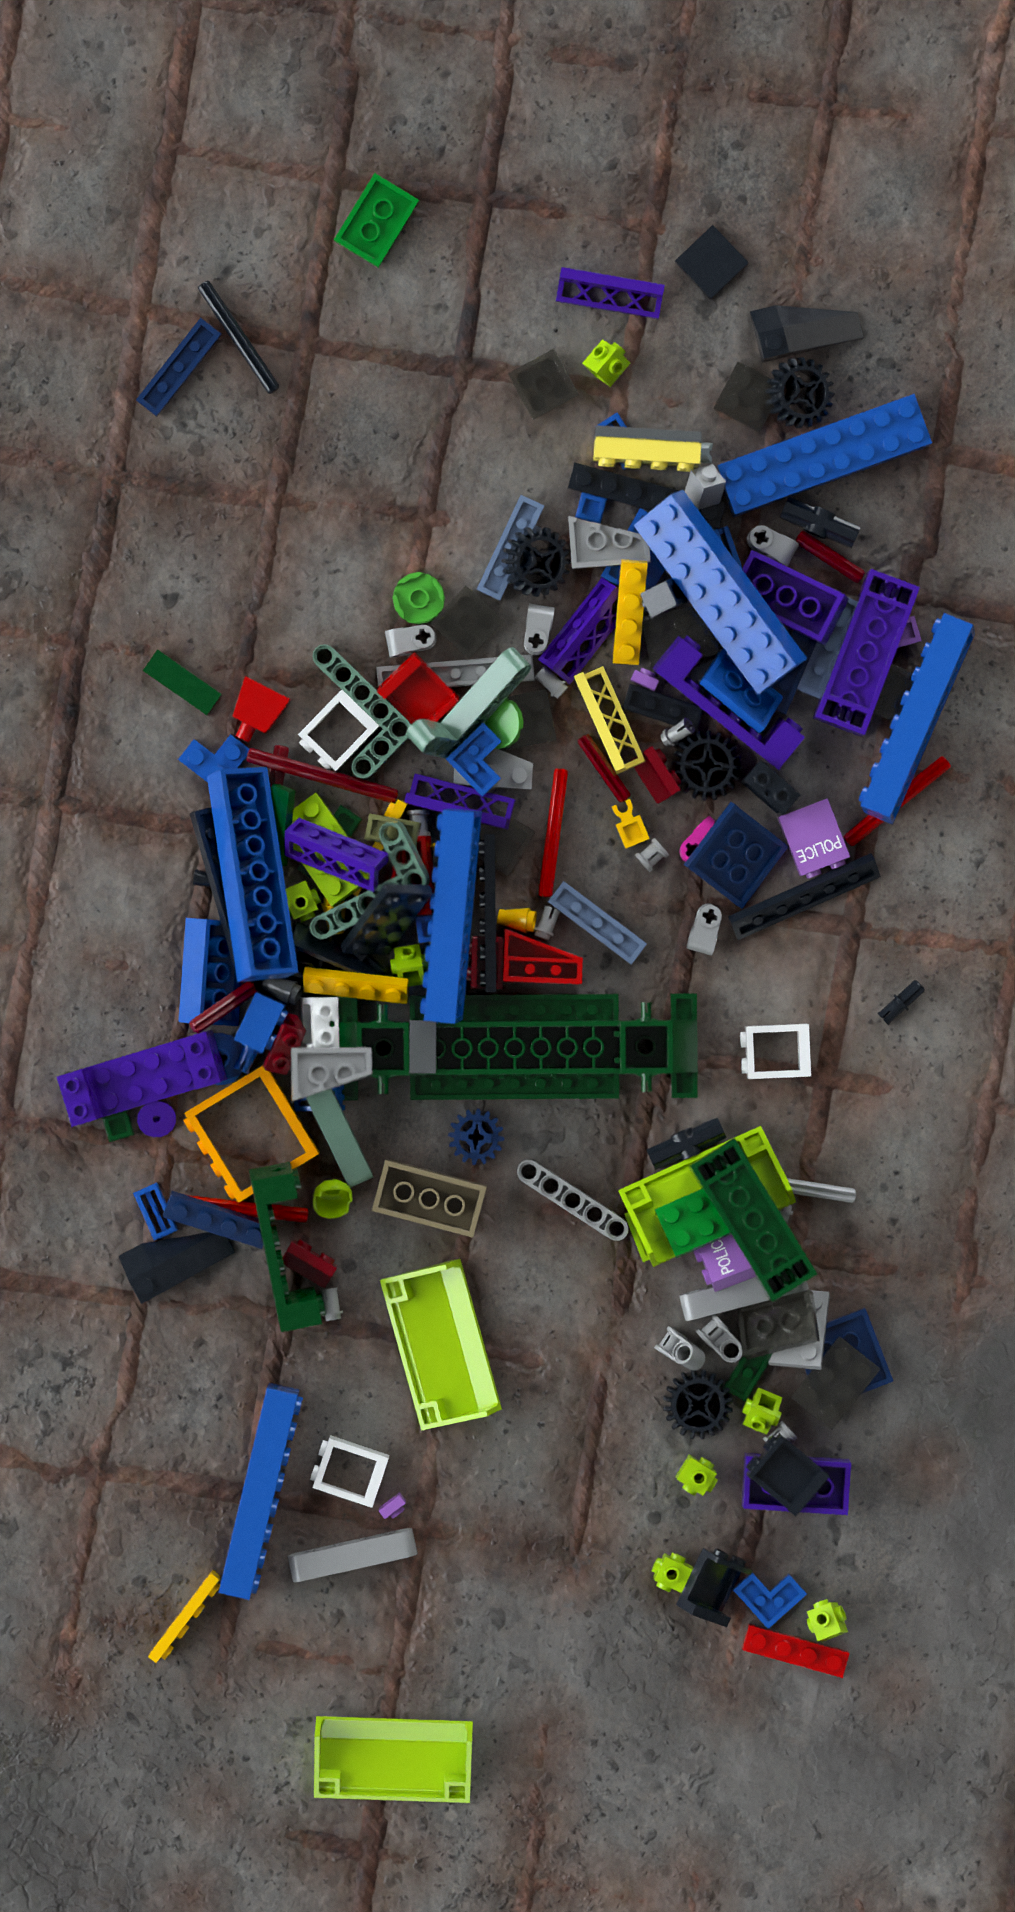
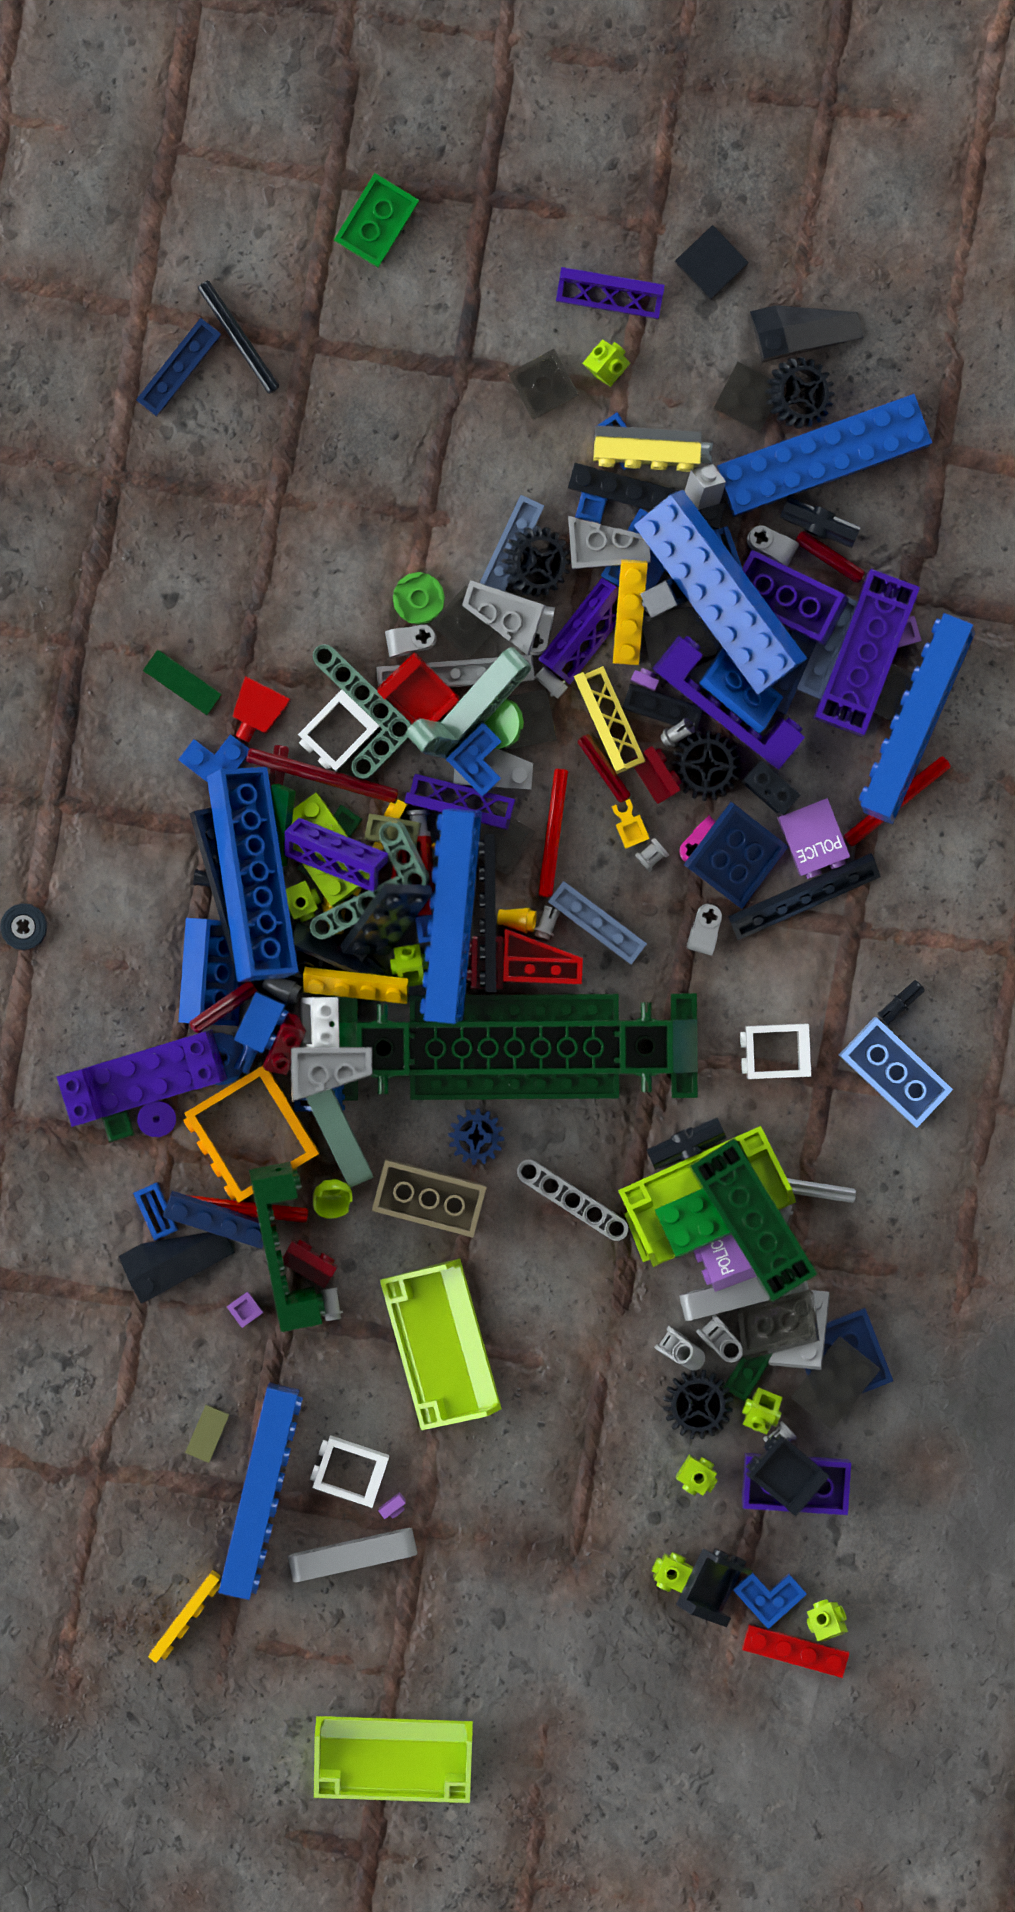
dark grey tile [410,1020,436,1073] -> none
none -> black bush [0,903,48,950]
none -> olive tile [185,1404,230,1463]
none -> medium lavender plate [227,1291,263,1328]
none -> light grey wing [462,580,545,655]
none -> light blue brick [839,1017,953,1128]

